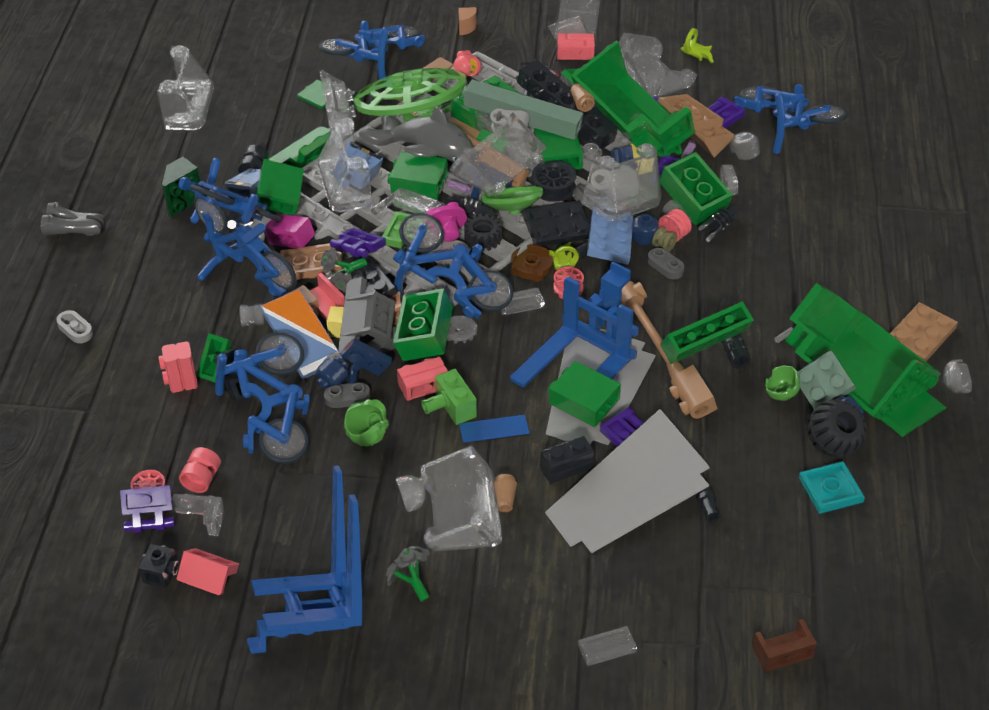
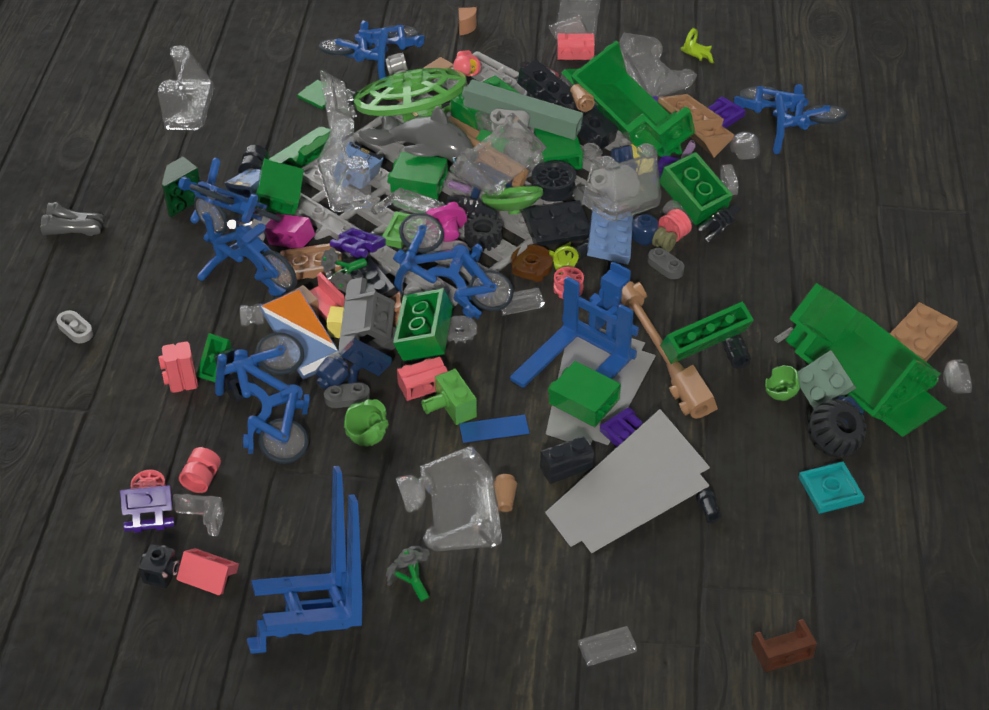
none -> light grey piece [386,52,408,75]

